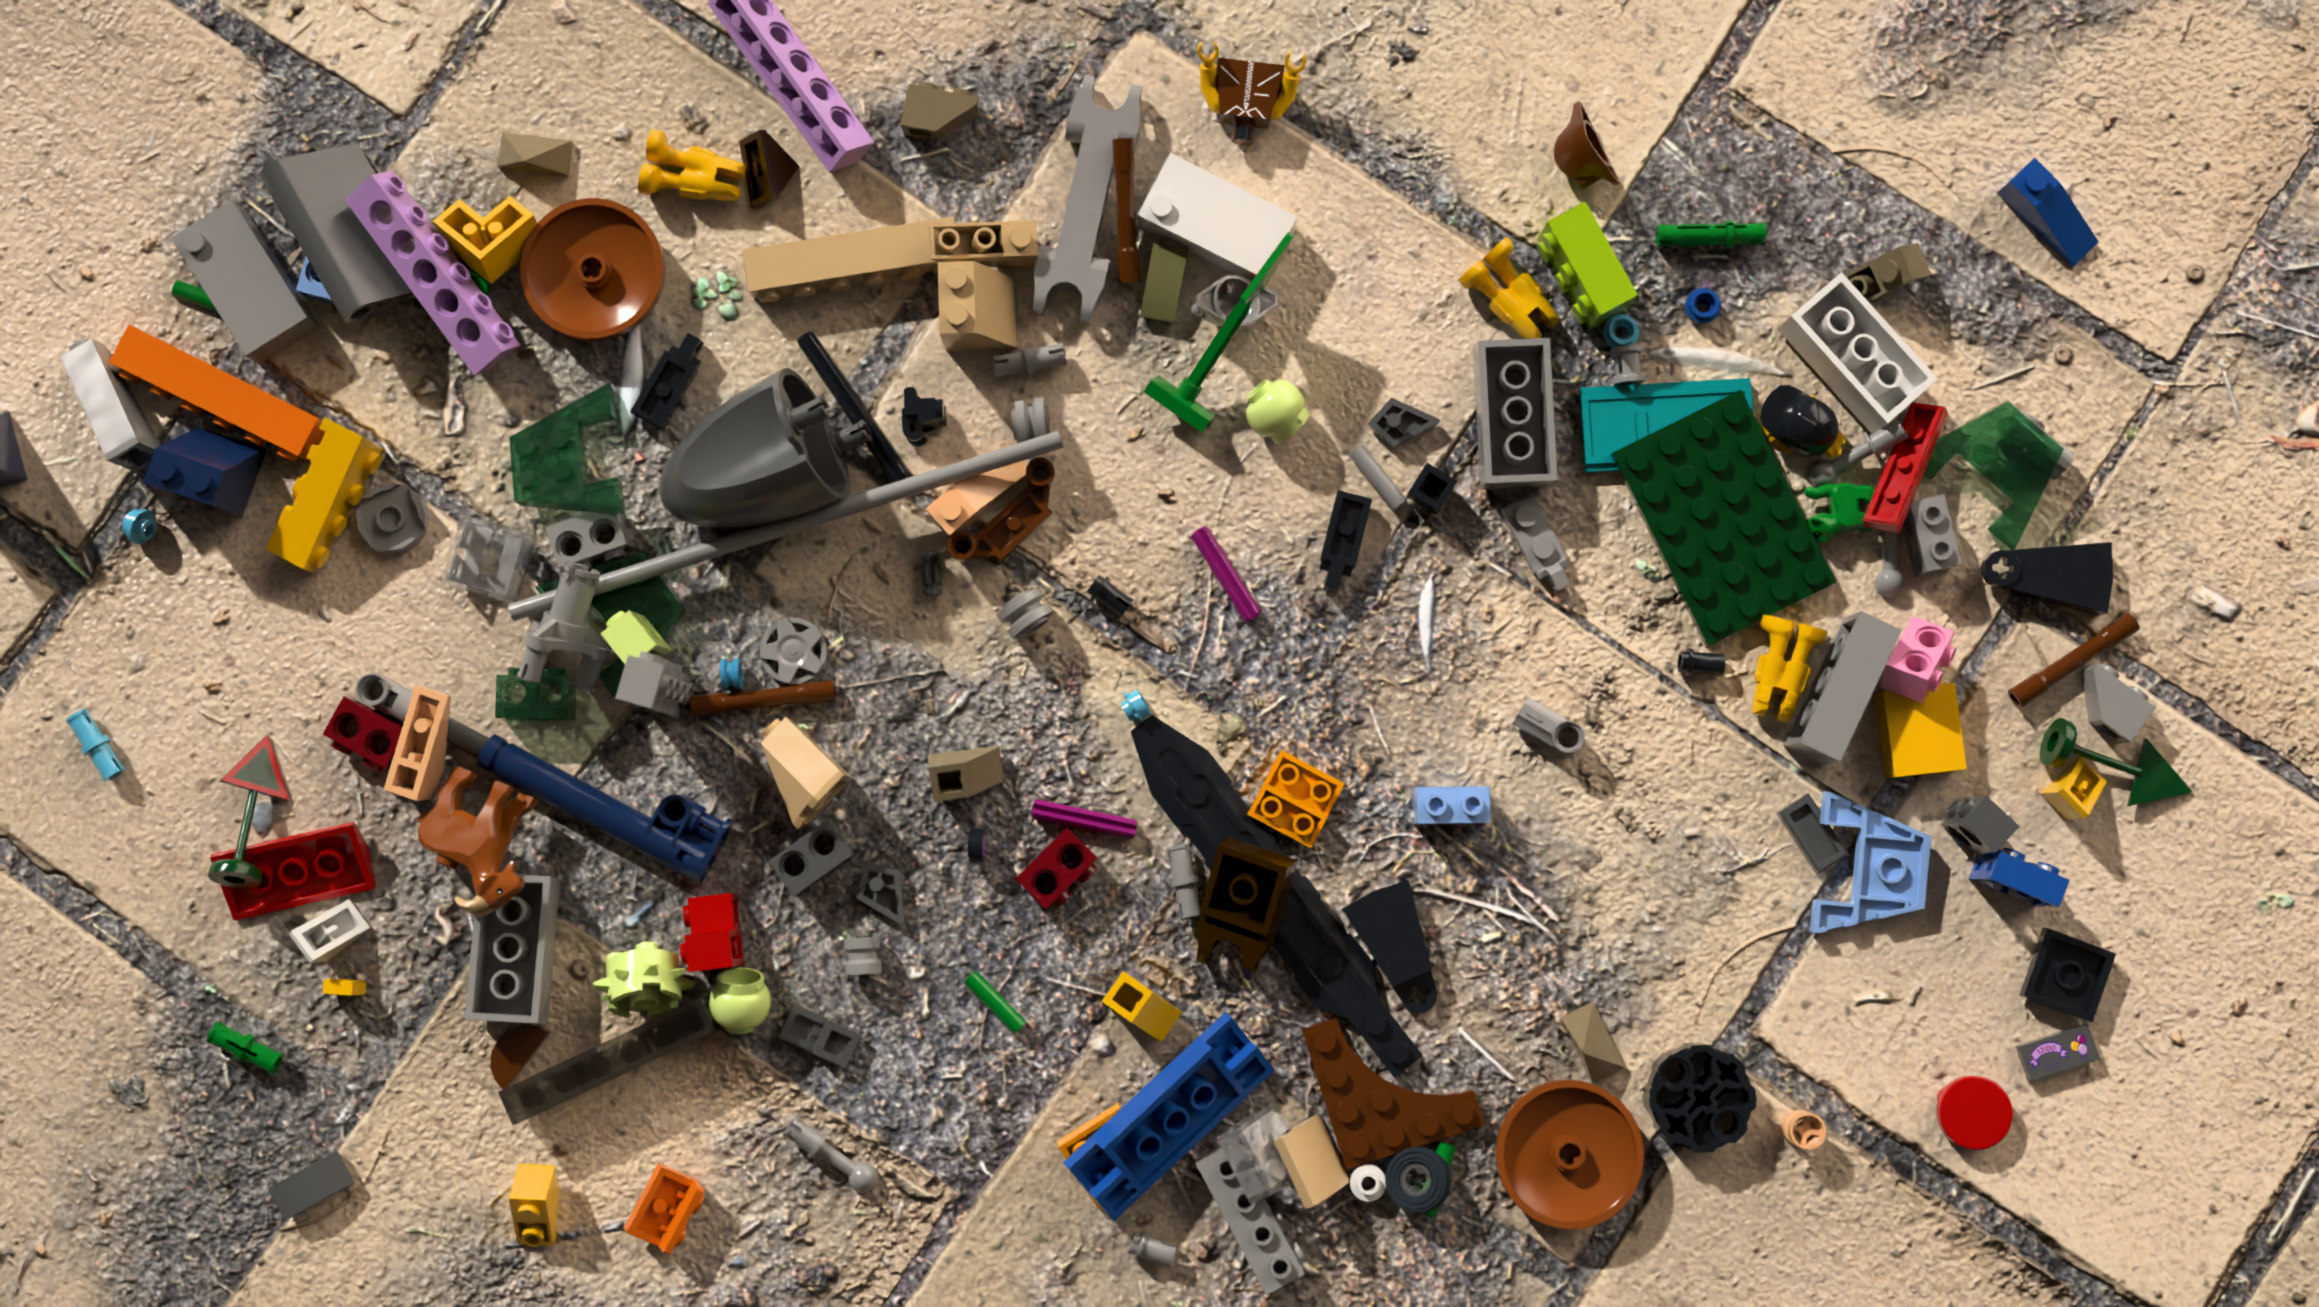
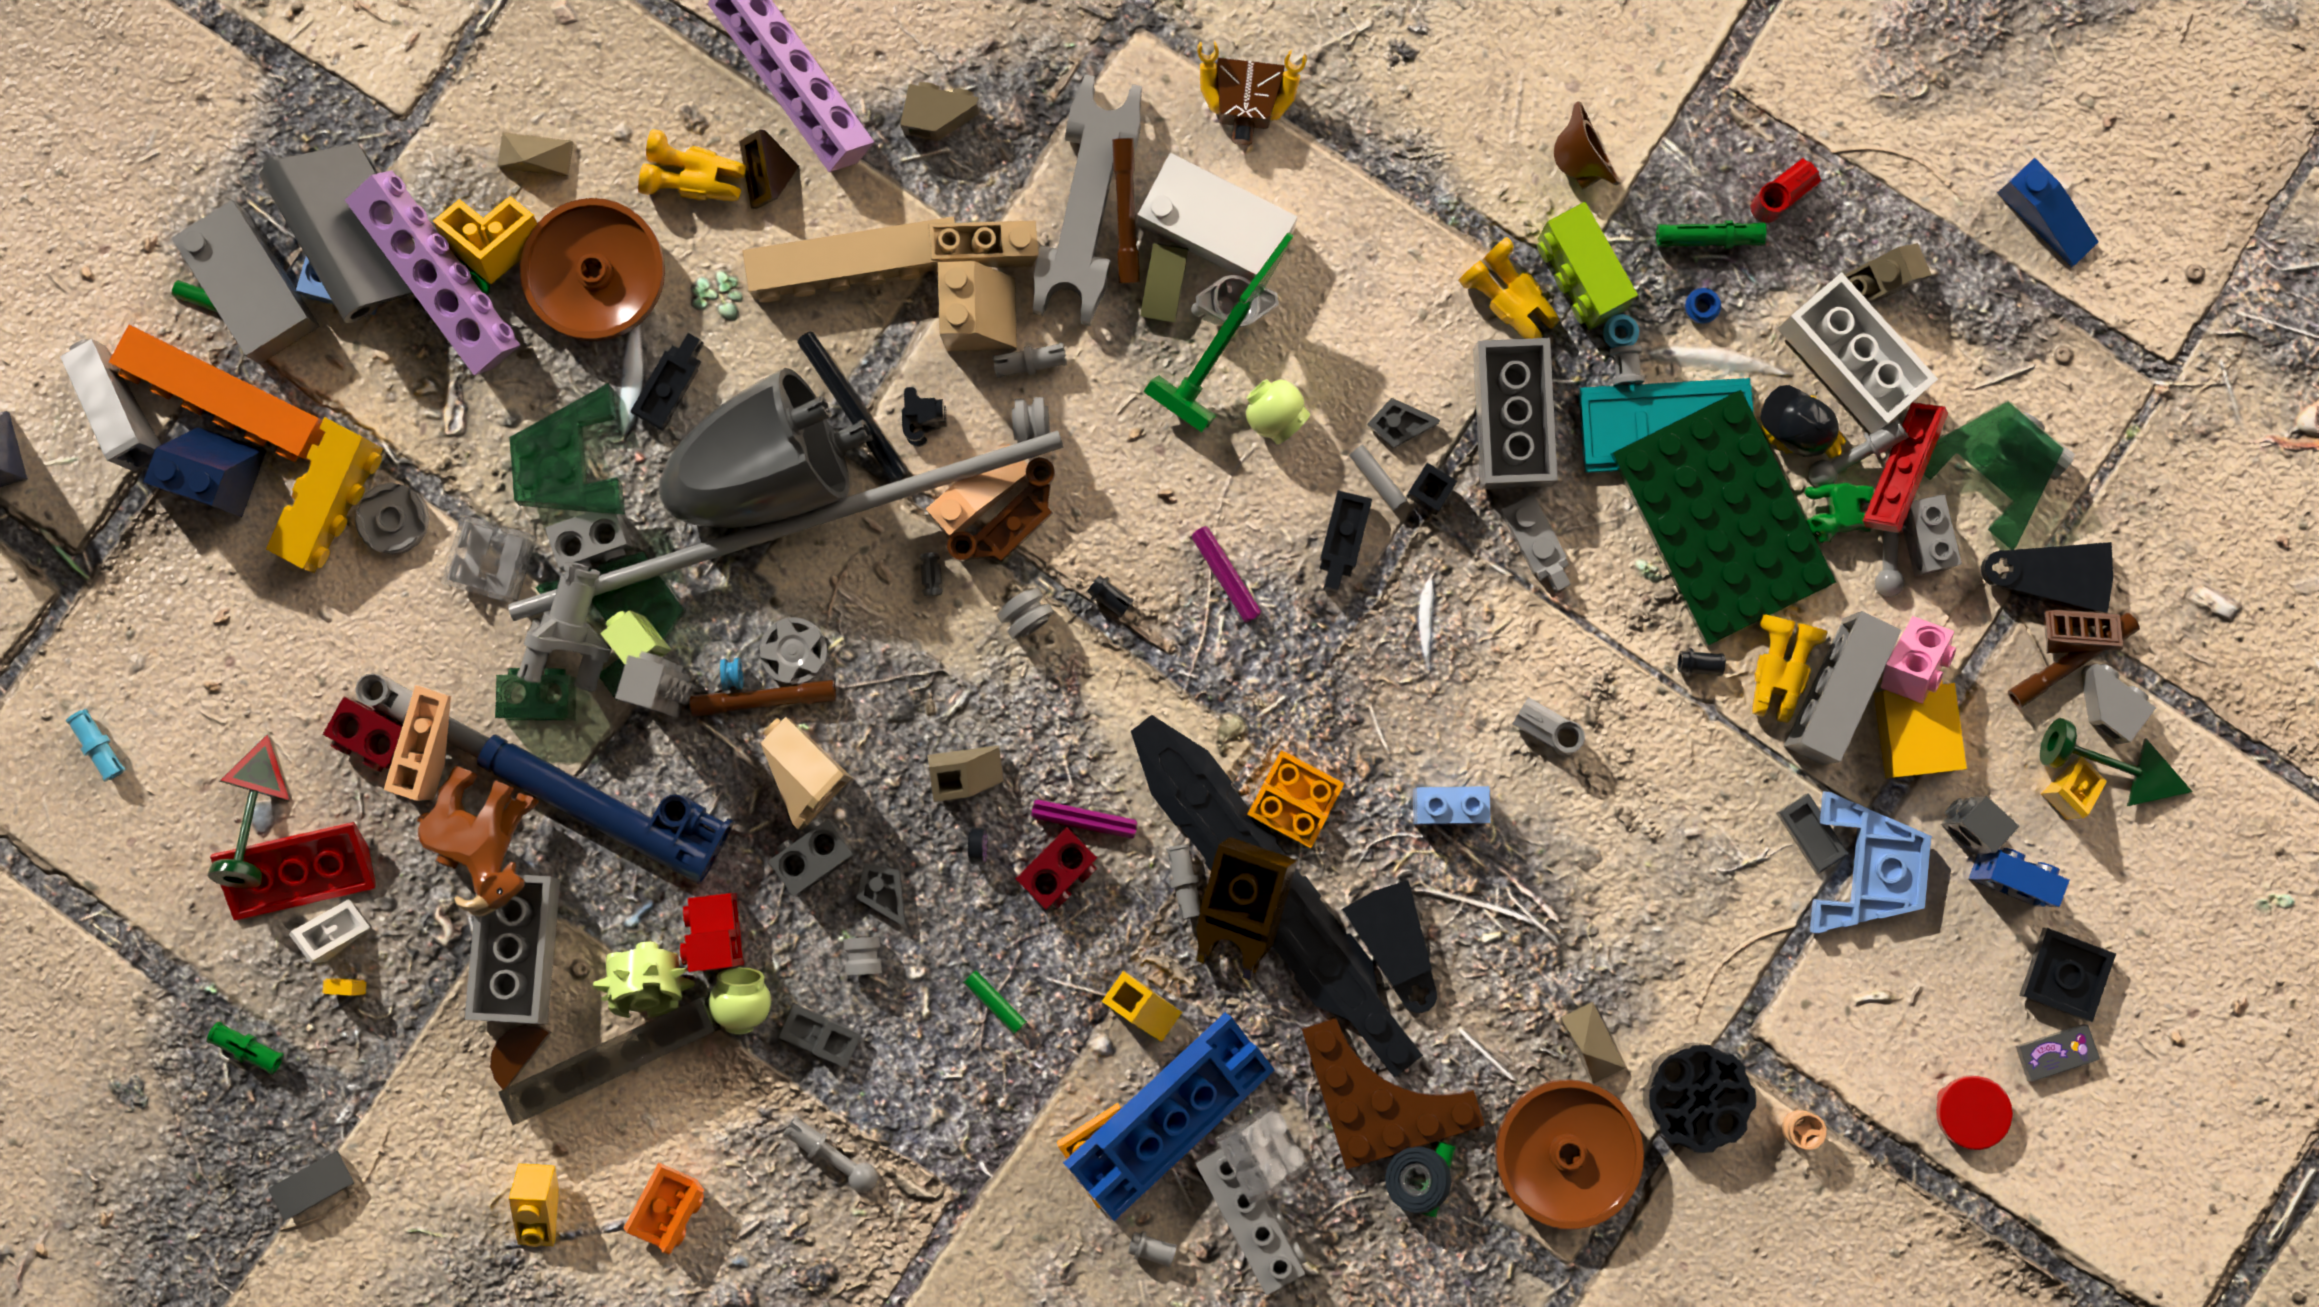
medium azure plate [122,509,157,544] -> none
medium azure plate [1121,689,1152,723] -> none
tan slope [1274,1114,1350,1209] -> none
white plate [1350,1164,1386,1202] -> none
none -> red piece [1750,158,1822,223]
none -> reddish brown slope [2044,610,2123,653]

